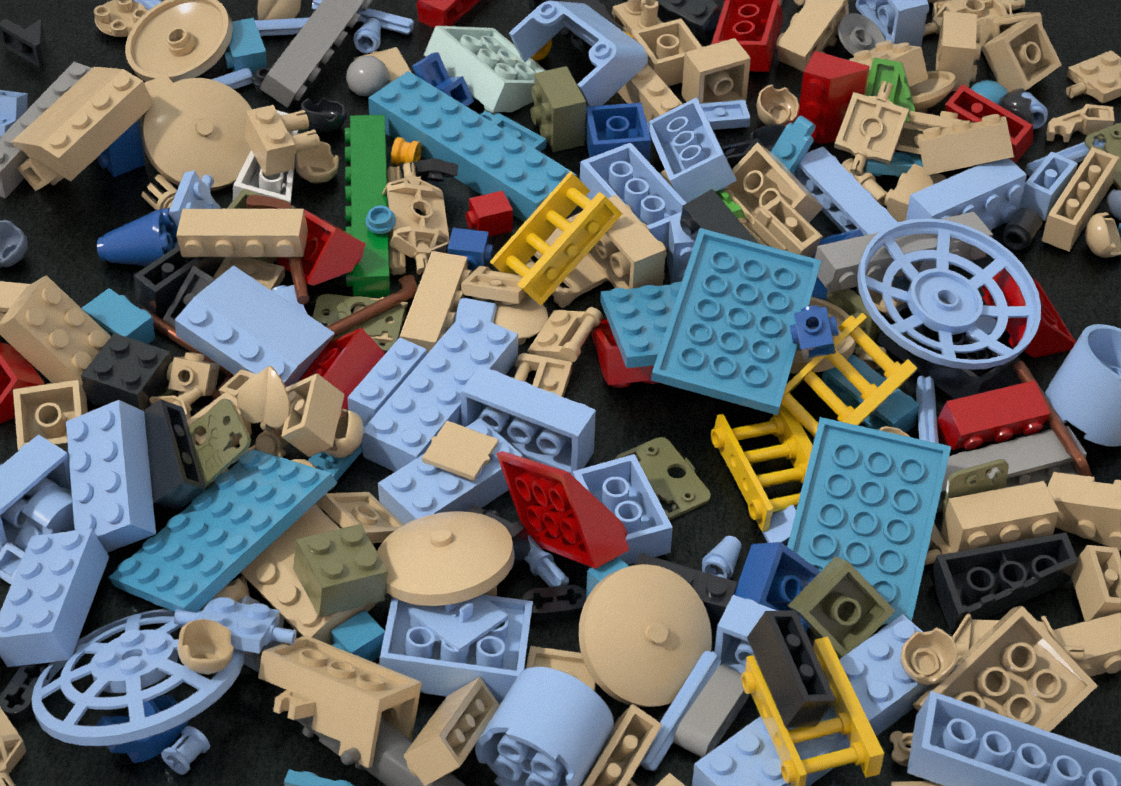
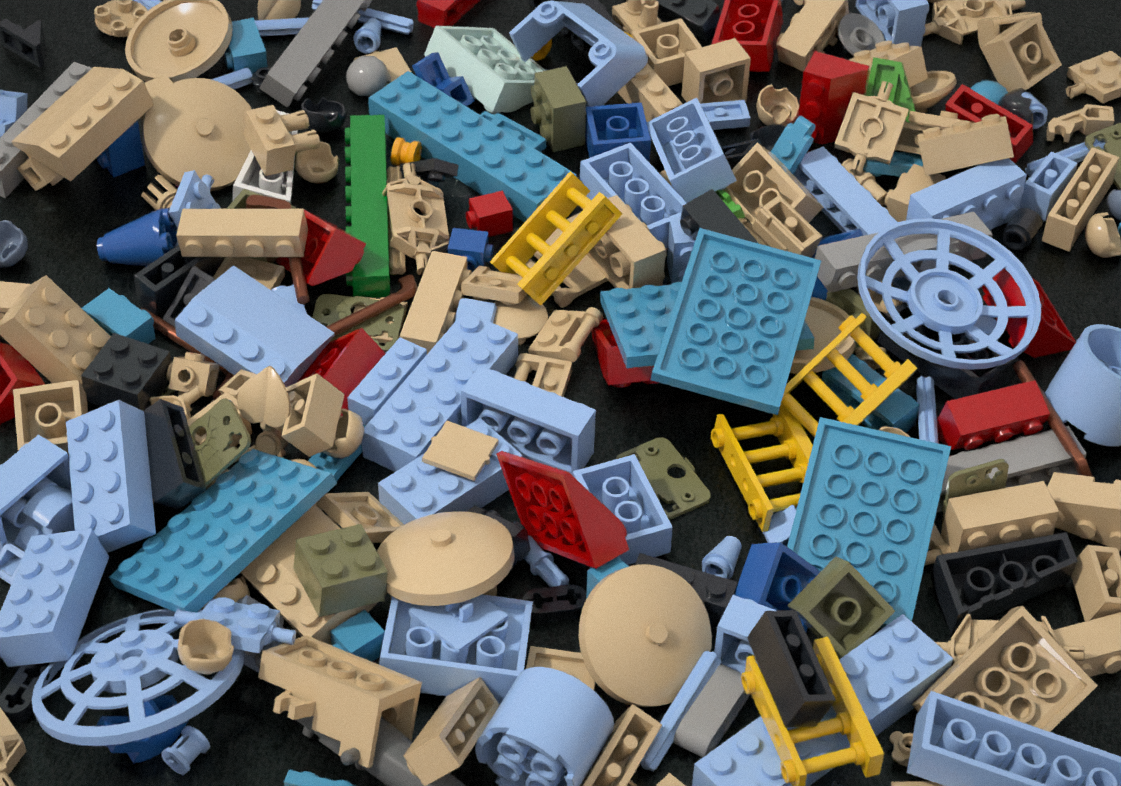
dark azure plate [366,205,396,234] -> none
blue brick [790,305,839,359] -> none
tan hair [900,628,958,685] -> none
tan brick [935,11,982,91] -> none

